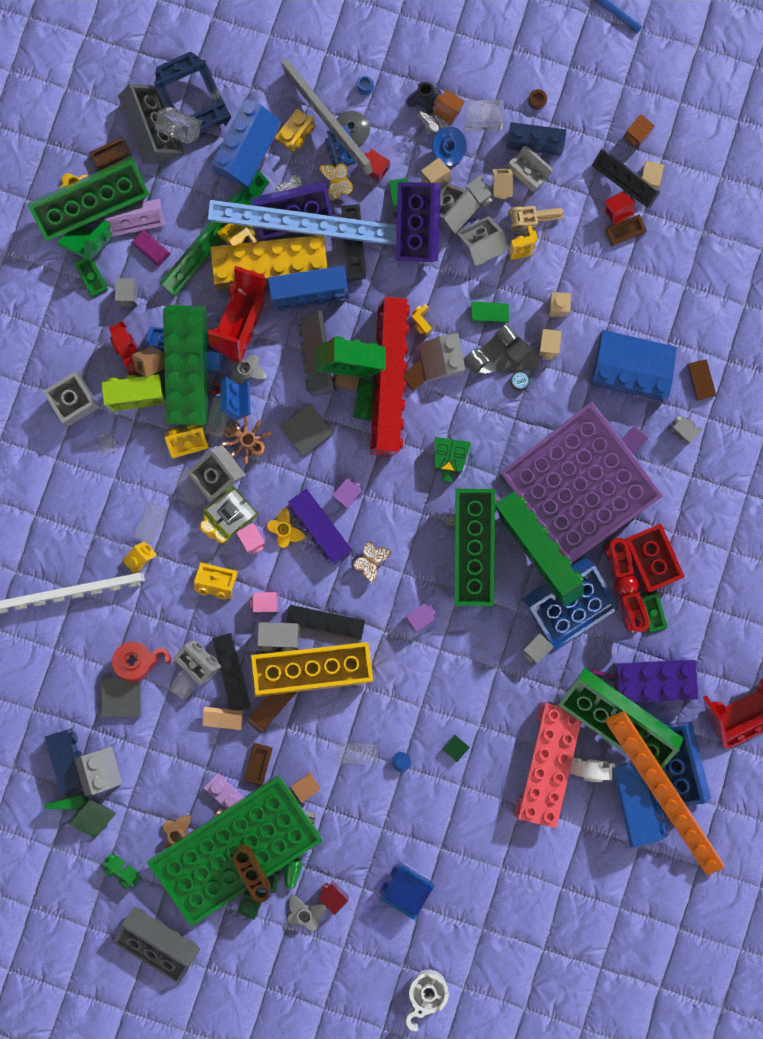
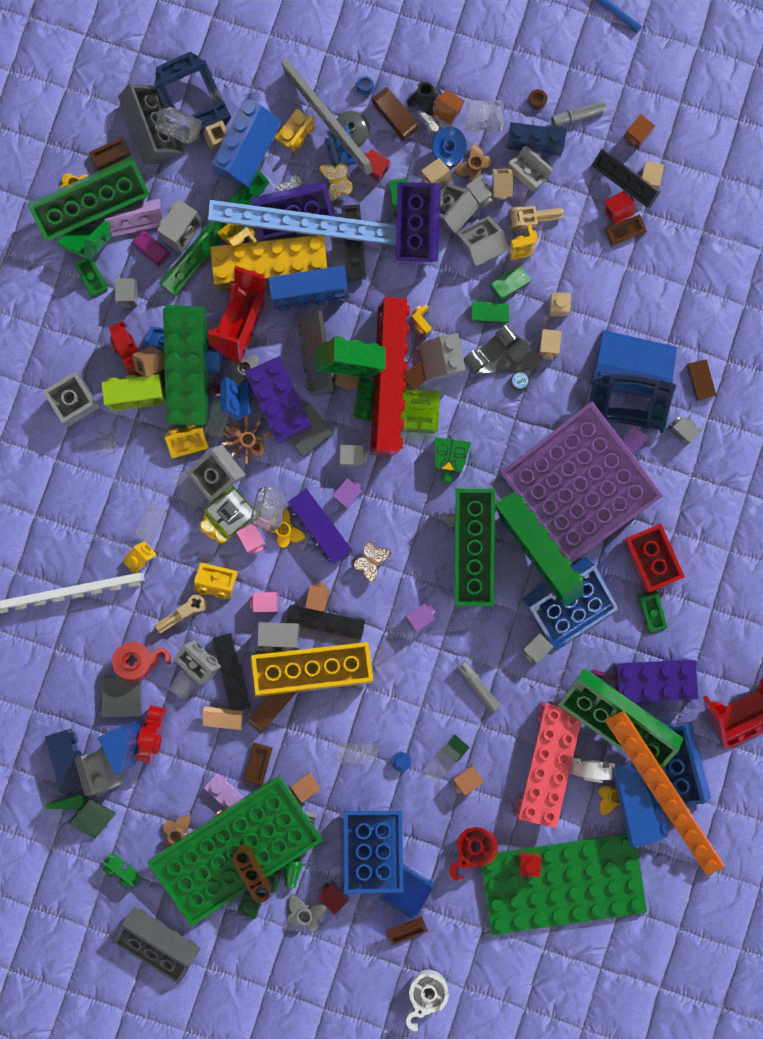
red piece [604,538,649,632] -> none
none -> blue slope [98,721,142,775]
none -> red piece [135,705,166,764]
none -> tan connector [155,595,207,633]
none -> light grey brick [157,199,203,253]
none -> tan brick [203,121,228,151]
none -> dark purple brick [245,356,313,444]
none -> clear brick [250,485,287,532]
none -> nougat brick [305,582,330,612]
none -> light grey brick [340,445,367,467]
none -> blue slope [340,811,404,894]
none -> reddish brown beam [371,87,419,141]
none -> reddish brown tile [385,916,428,945]
none -> clear neon green slope [401,390,440,432]
none -> clear tile [420,743,461,785]
none -> red piece [449,827,498,881]
none -> nougat brick [453,764,484,796]
none -> medium nougat animal [454,144,492,182]
none -> light grey axle [456,660,500,712]
none -> green plate [481,833,647,935]
none -> slope [490,266,531,302]
none -> red brick [518,852,541,877]
none -> light grey axle [551,101,607,127]
none -> dark blue wedge [589,374,677,433]
none -> yellow animal [598,786,620,815]

